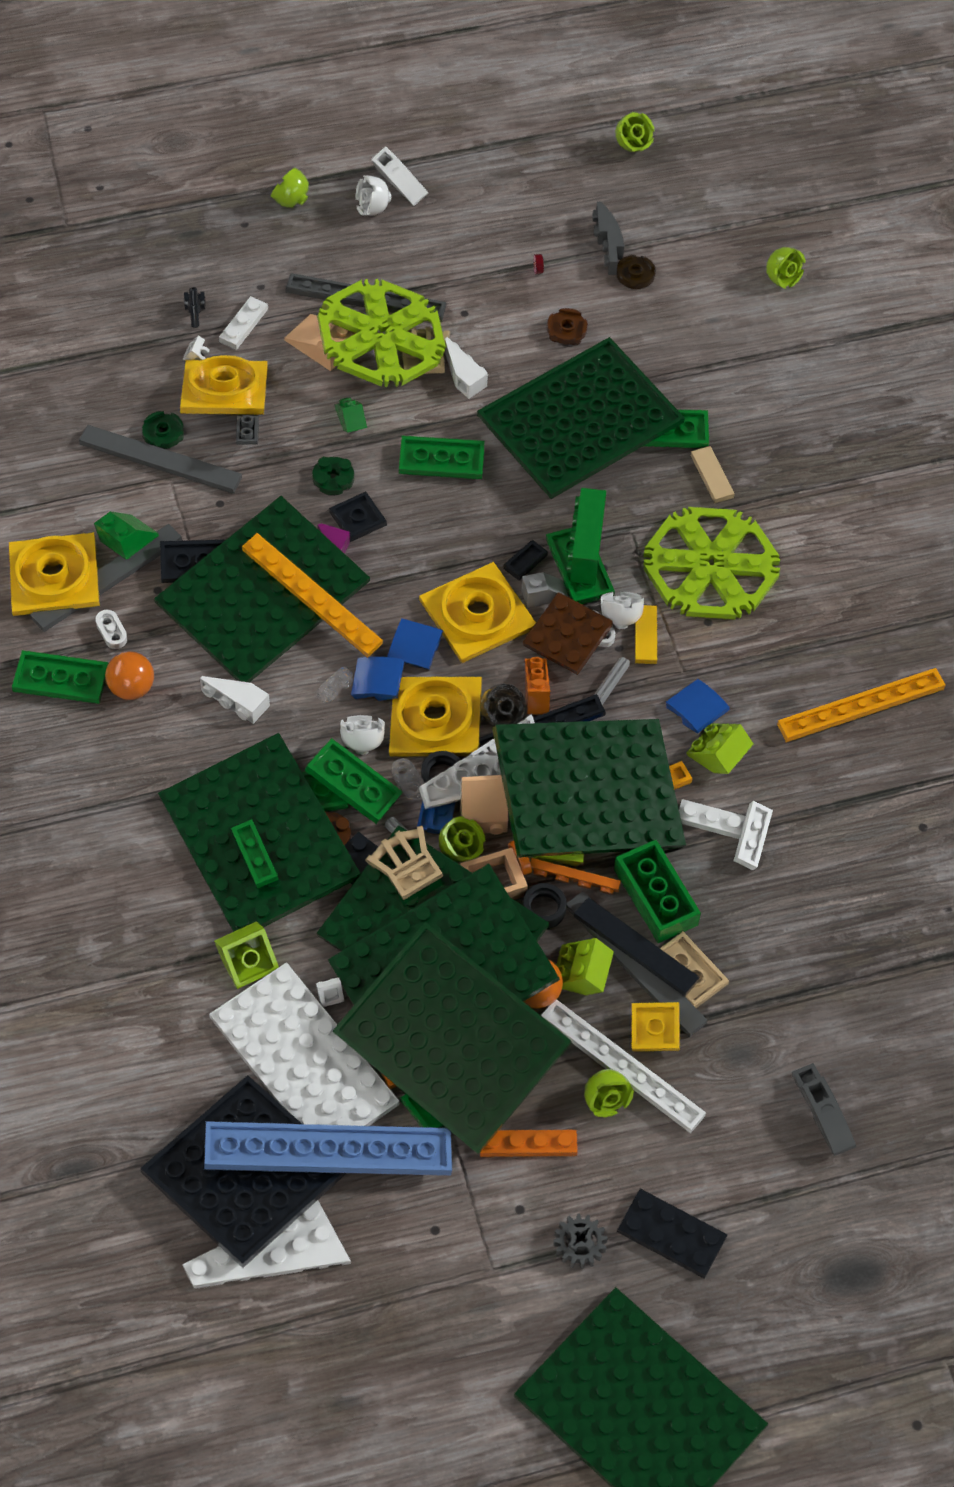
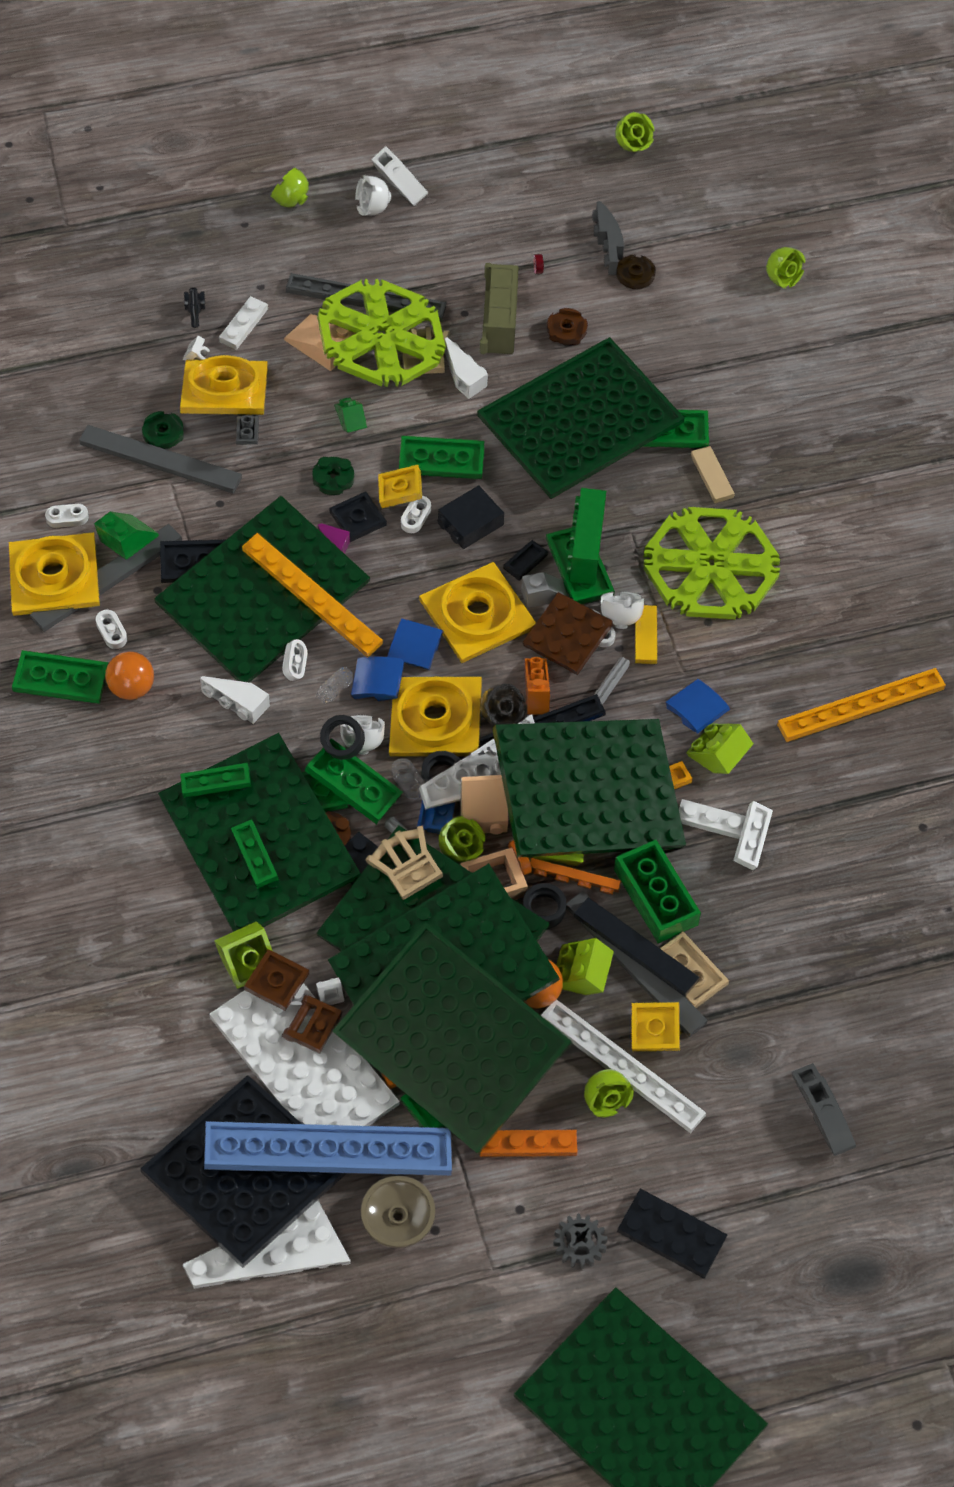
none -> white plate [45,504,89,528]
none -> green plate [180,763,251,798]
none -> reddish brown plate [244,949,309,1011]
none -> white plate [282,639,307,681]
none -> reddish brown plate [282,995,342,1054]
none -> black tyre [320,715,365,760]
none -> dark tan dish [361,1176,435,1248]
none -> yellow plate [378,465,422,508]
none -> white plate [401,496,431,533]
none -> black brick [437,485,505,549]
none -> olive container [479,263,519,354]

